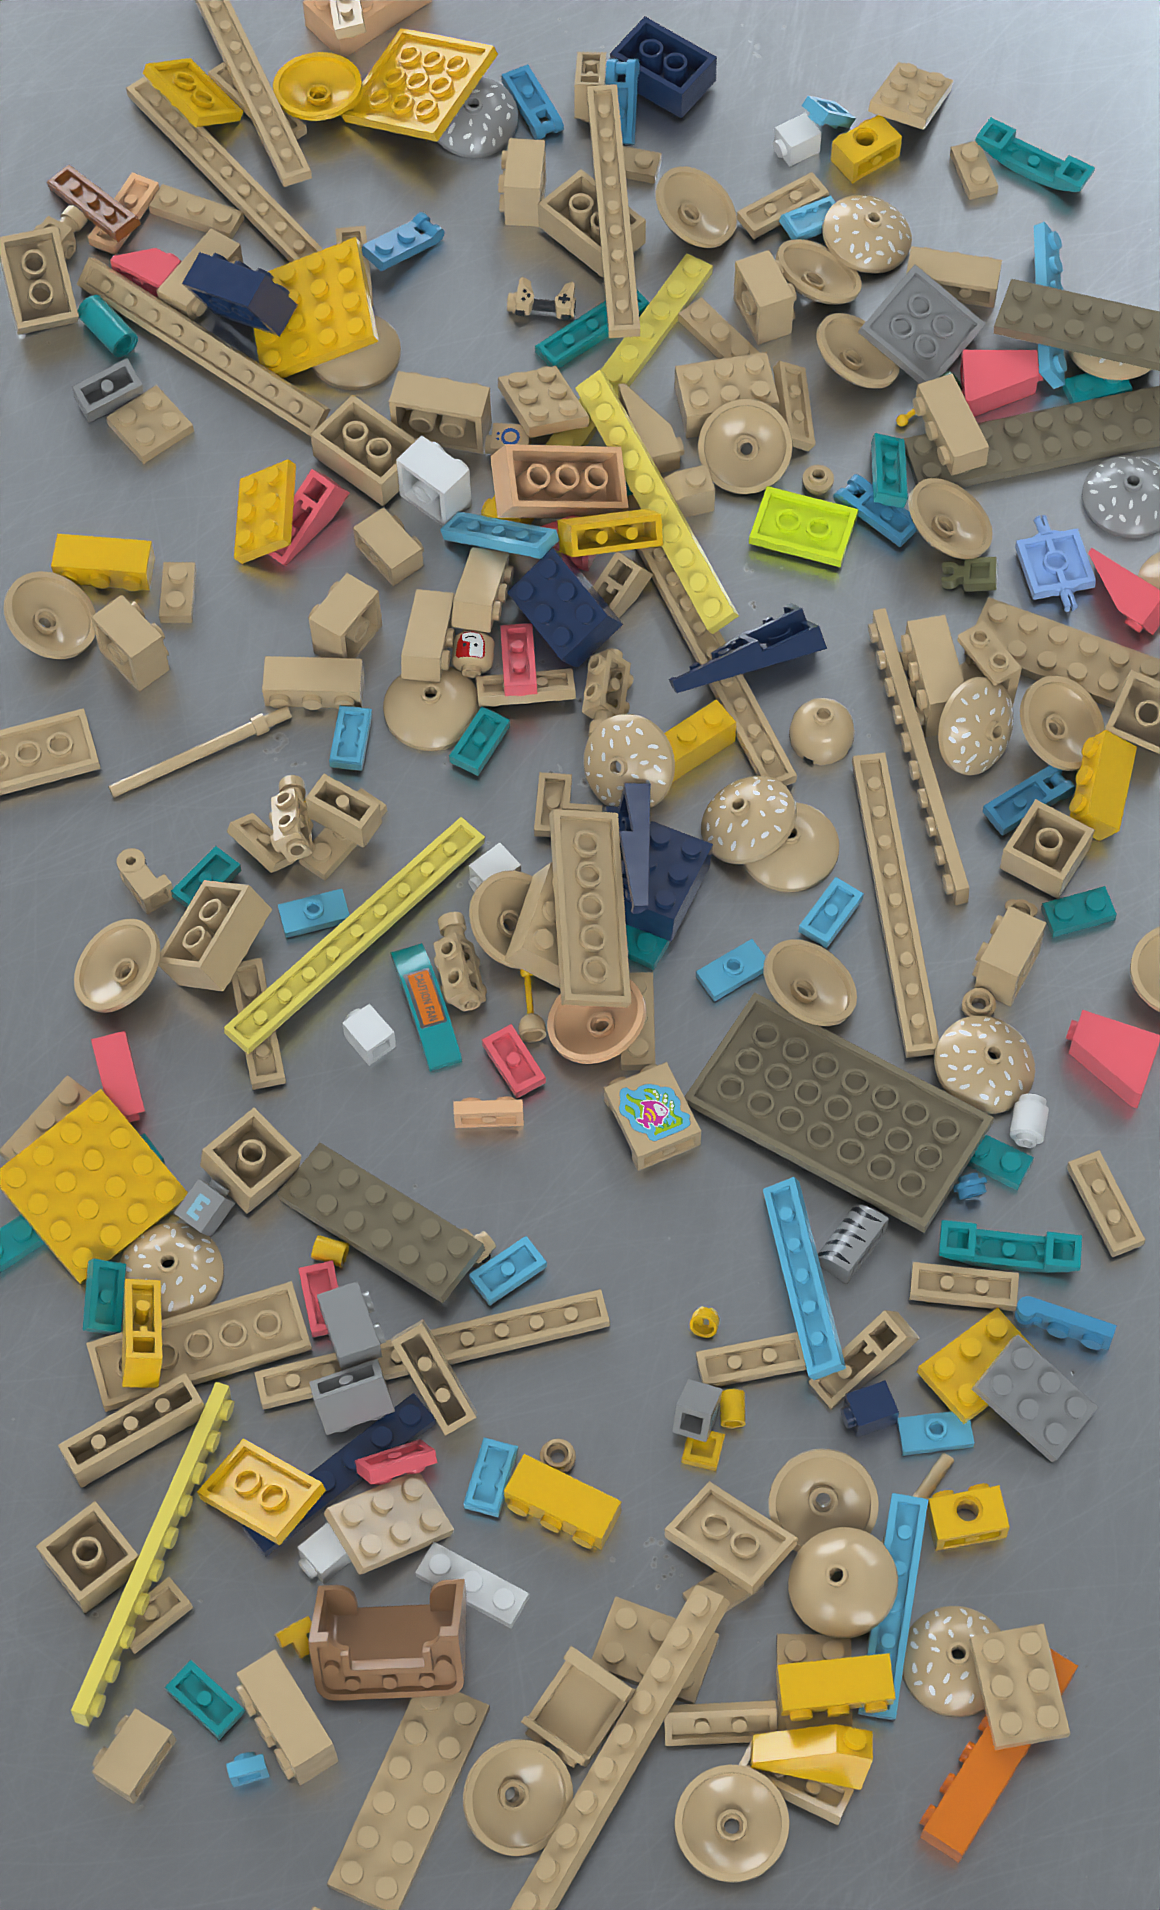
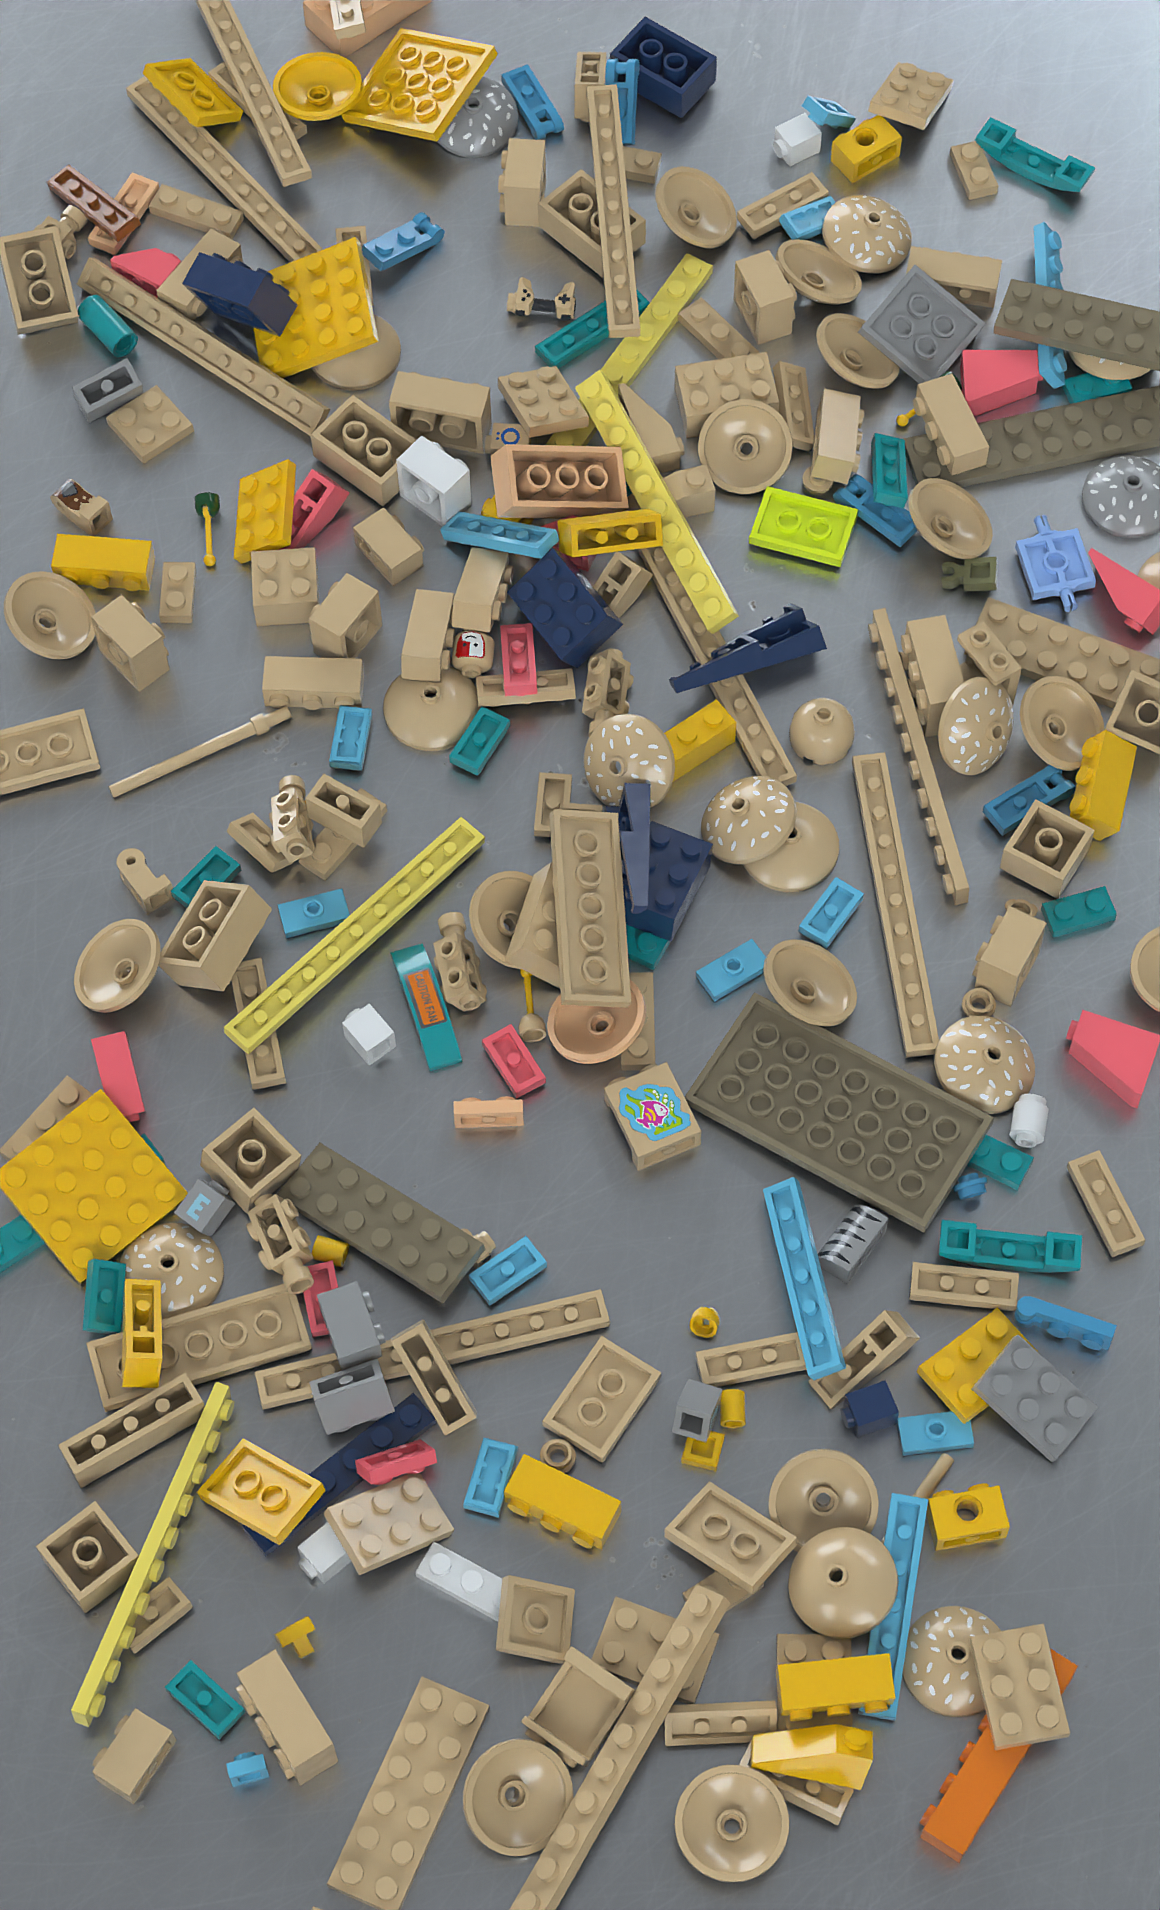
medium nougat windscreen [308,1579,467,1701] -> none
white brick [468,843,521,892] -> none
none -> tan leg [50,479,113,536]
none -> hinge [194,492,220,566]
none -> tan brick [246,1194,314,1294]
none -> tan brick [251,547,320,626]
none -> tan plate [496,1575,575,1664]
none -> tan plate [542,1336,661,1463]
none -> tan brick [811,388,864,484]

